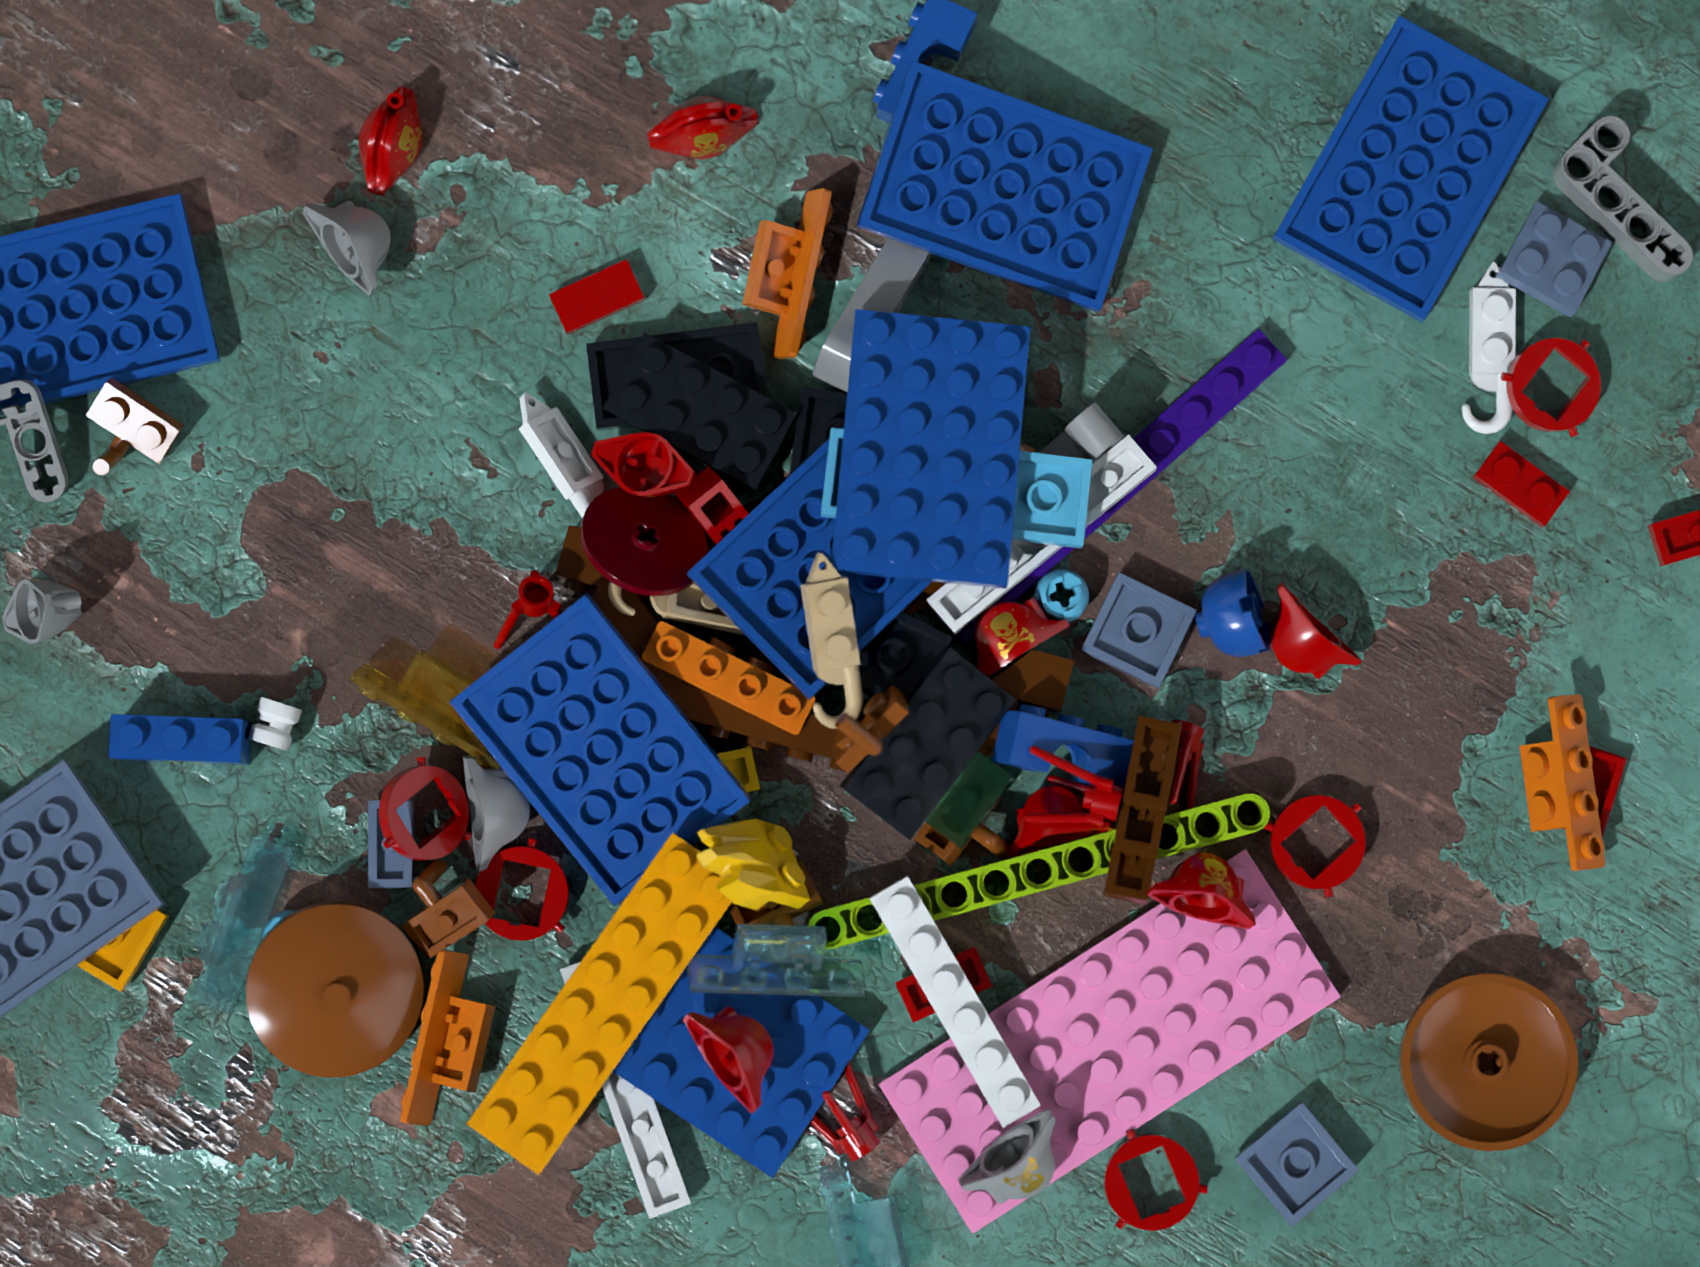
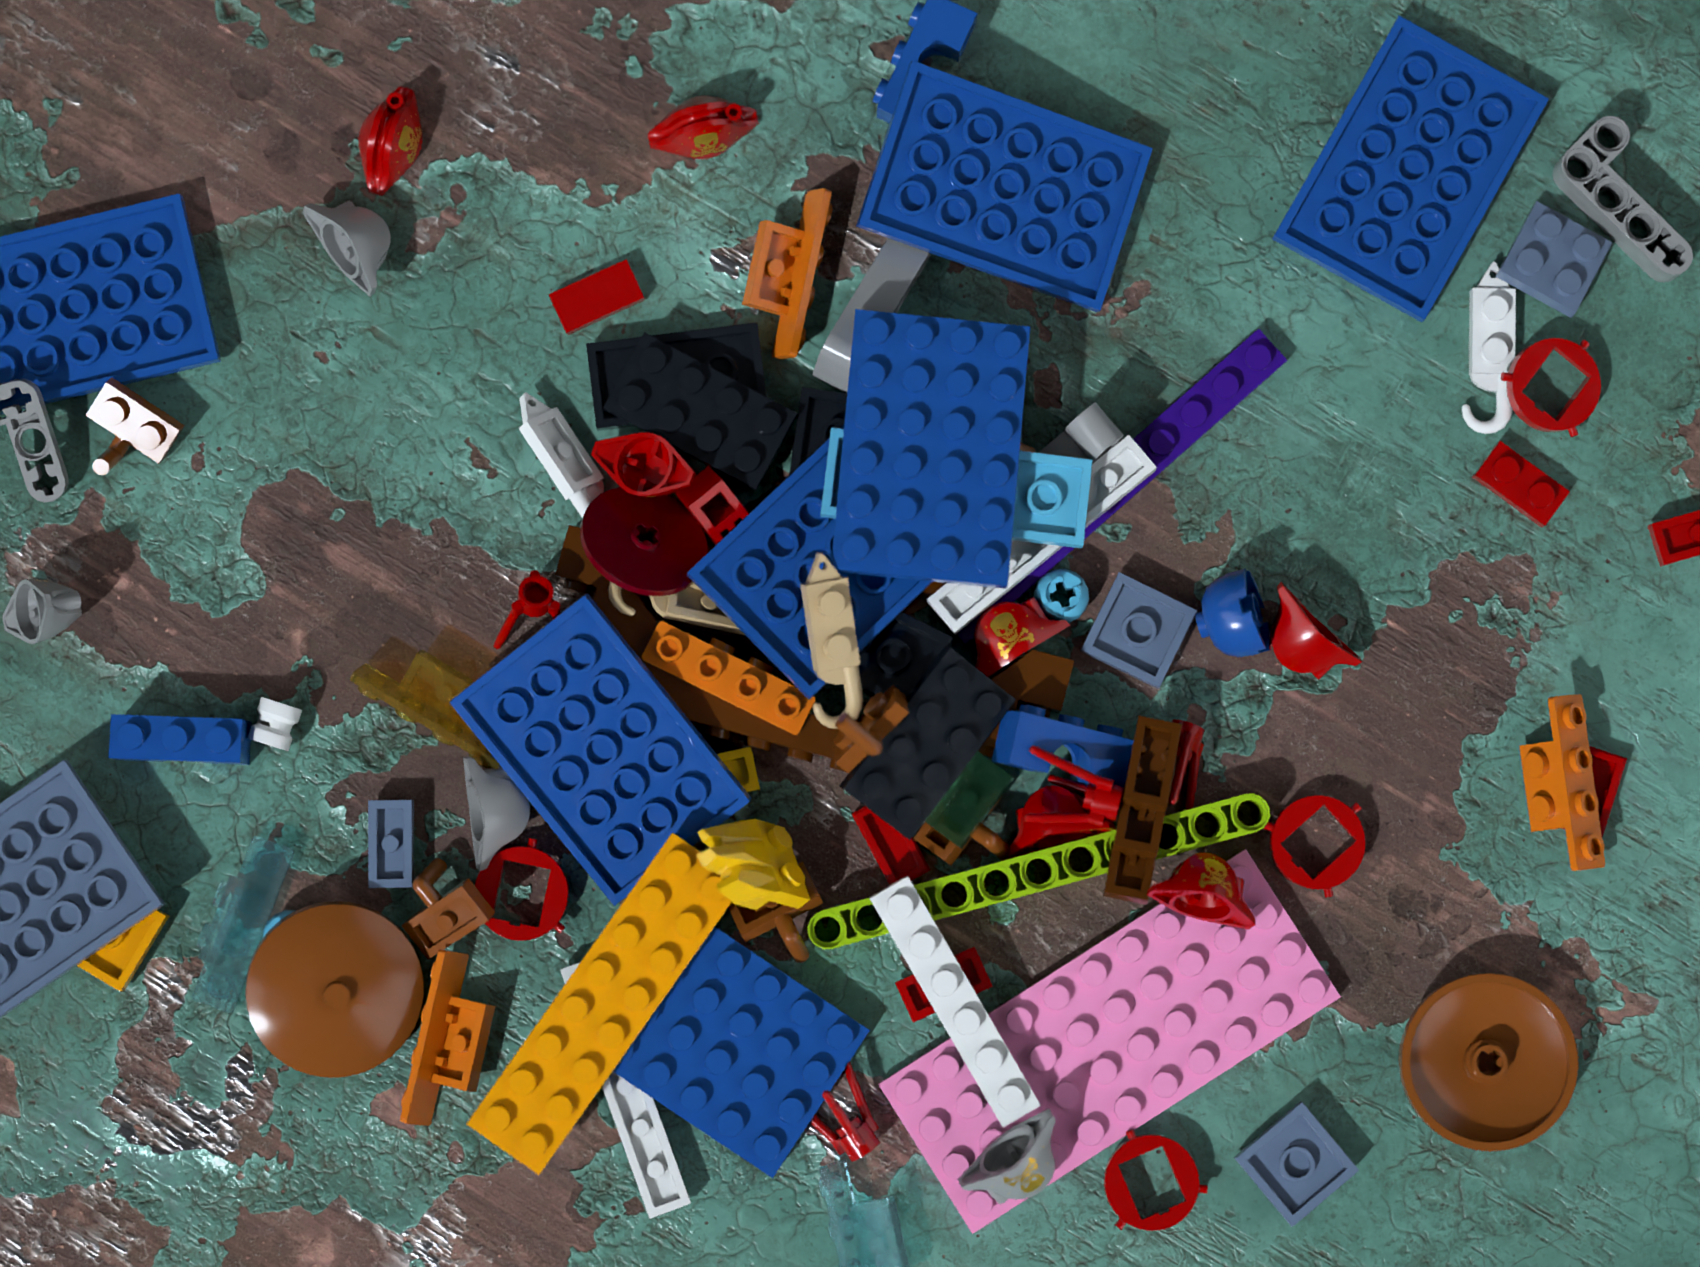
red piece [379,757,472,860] -> none
red hat [683,1006,773,1114] -> none
clear light blue bracket [687,924,866,997] -> none
none -> red tile [852,807,931,885]

